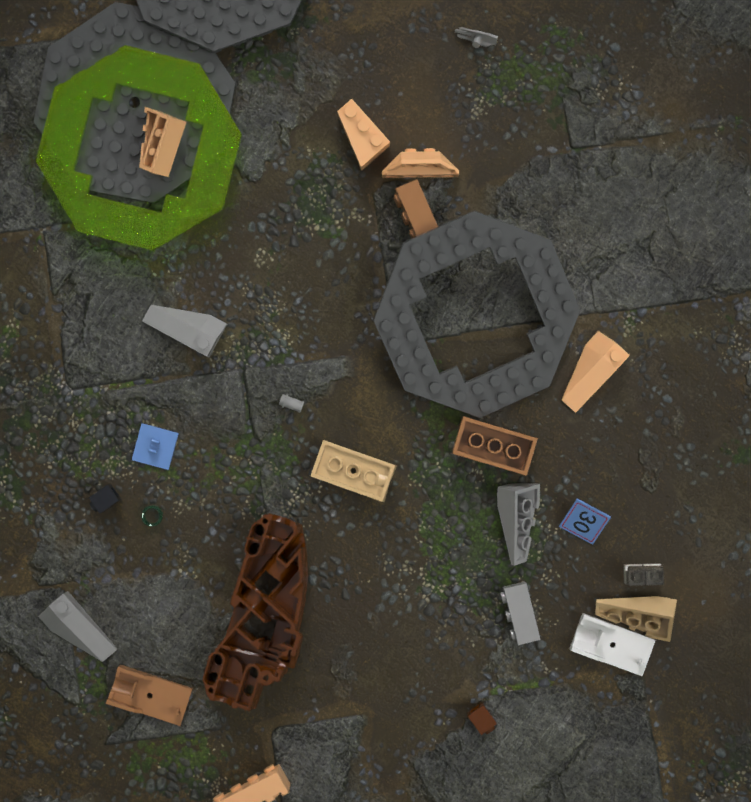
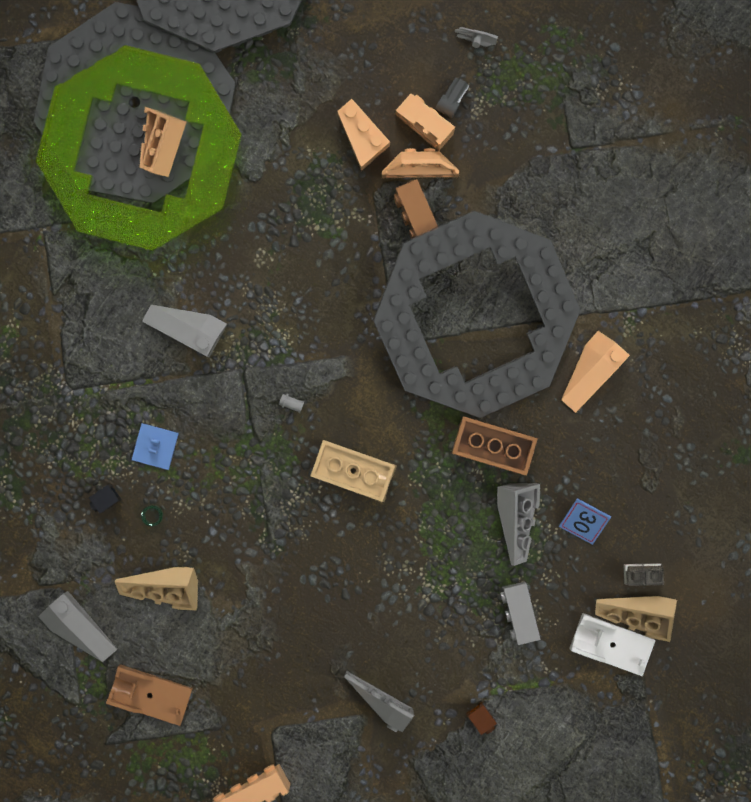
reddish brown piece [203,513,308,711] -> none
none -> tan wedge [115,567,198,610]
none -> light grey wedge [344,671,414,732]
none -> light nougat wedge [396,94,455,151]
none -> dark grey piece [435,78,469,119]

